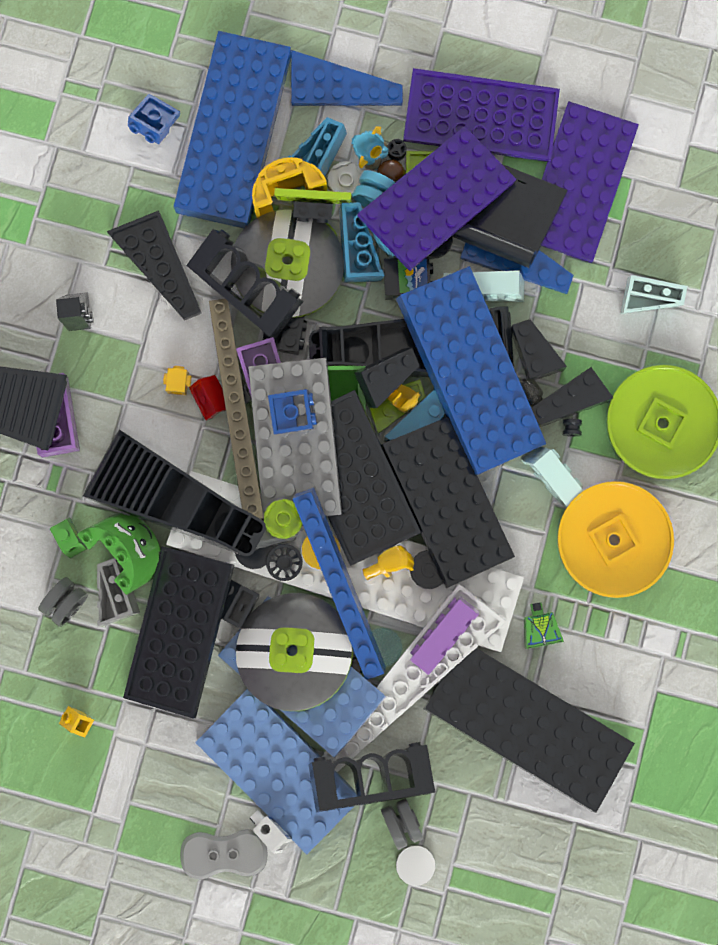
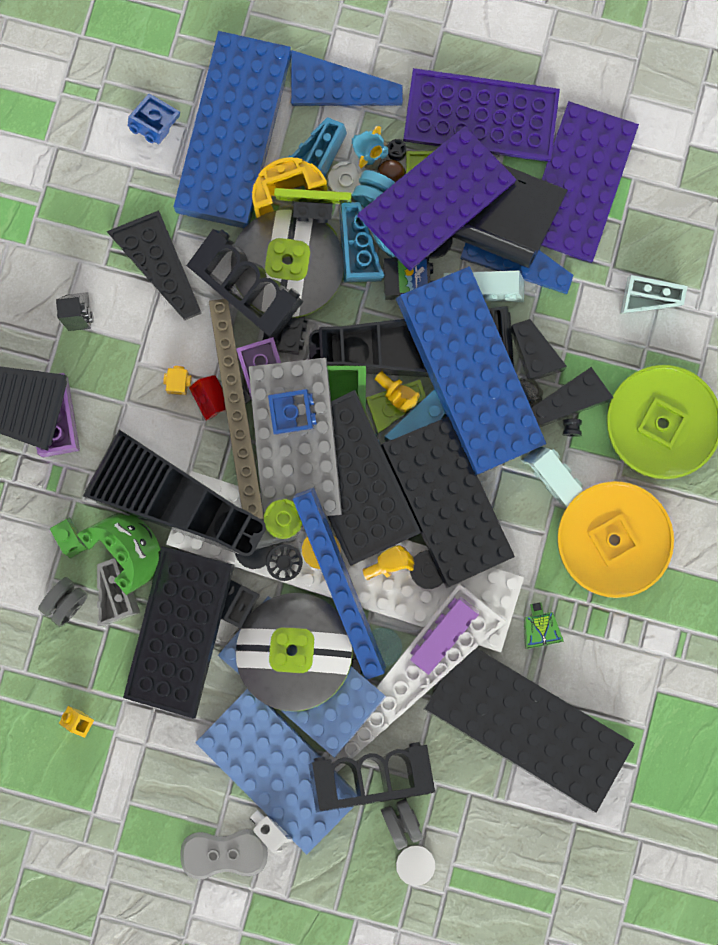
black wedge [354,348,419,408] -> none

